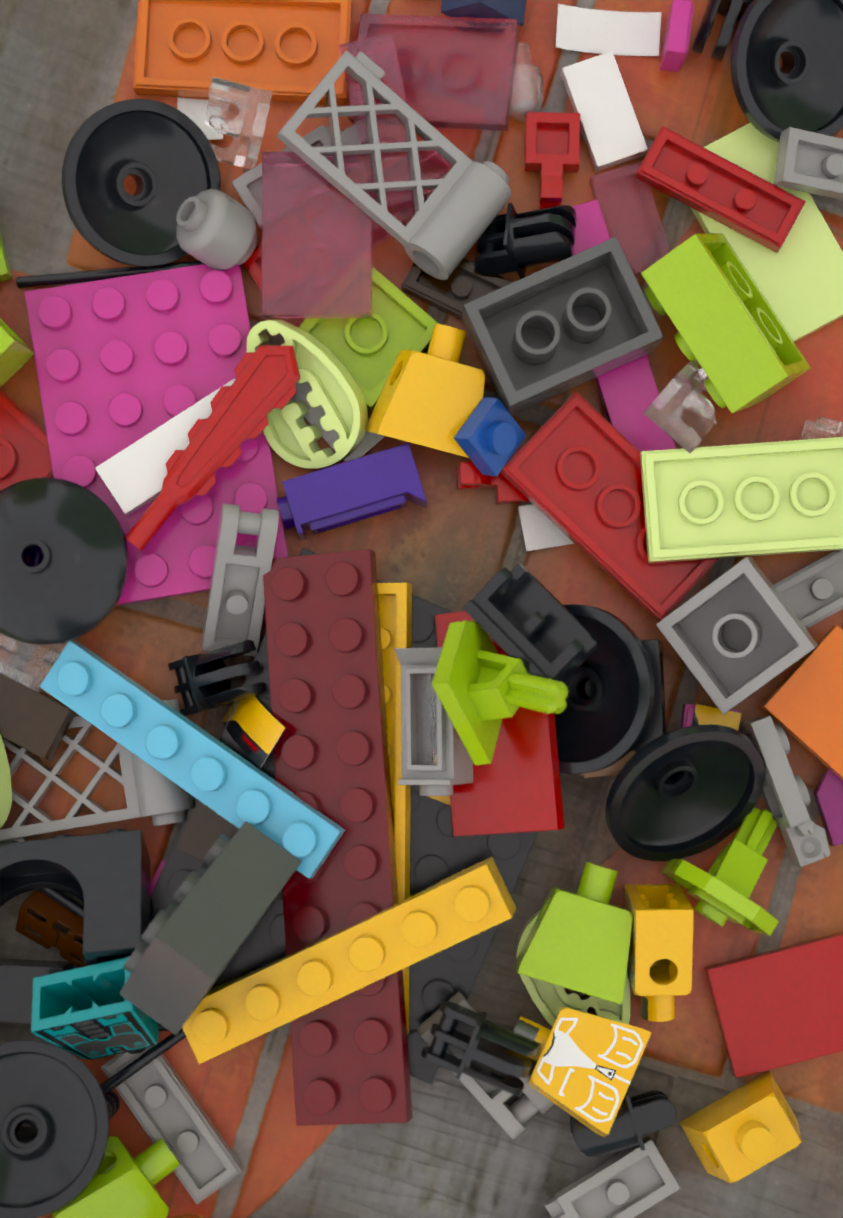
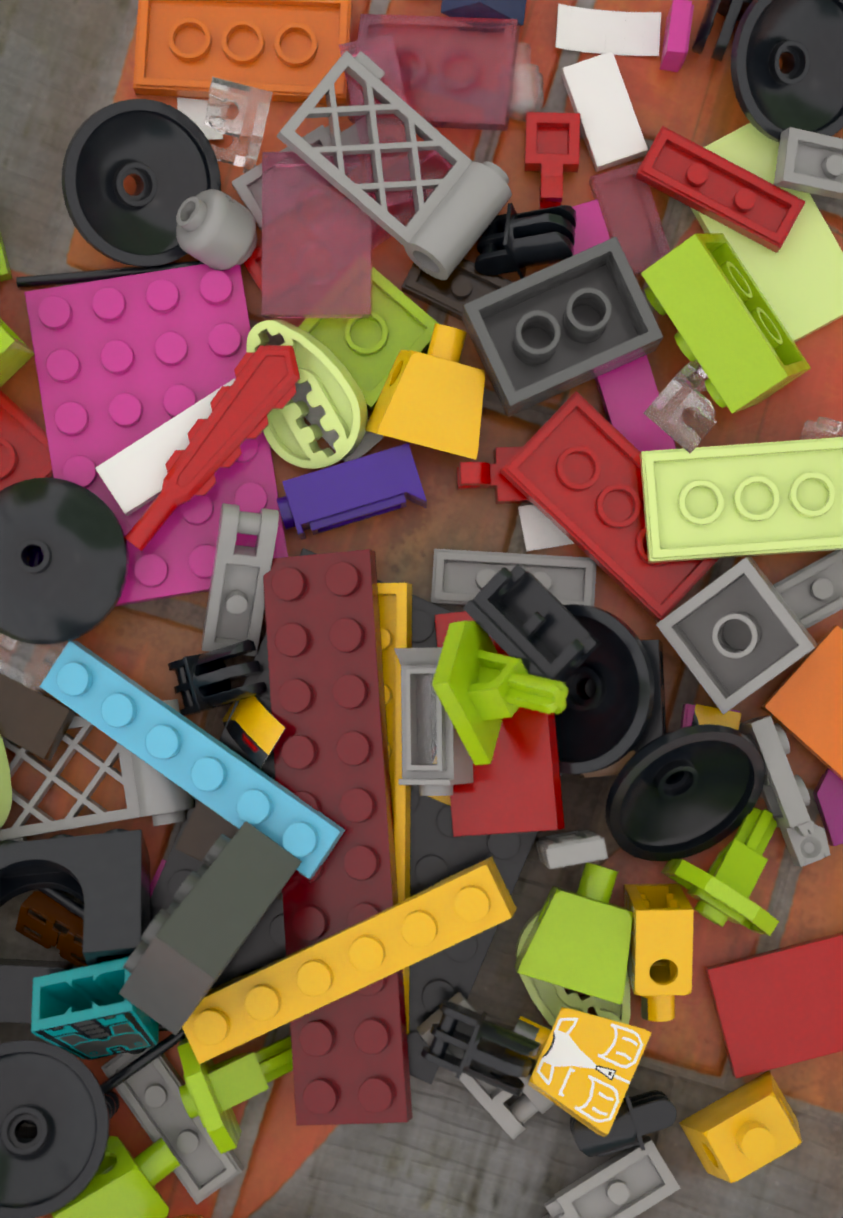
blue plate [454,397,526,477] -> none
none -> lime piece [177,1035,293,1154]
none -> light grey tile [431,549,596,607]
none -> light grey tile [535,829,608,869]

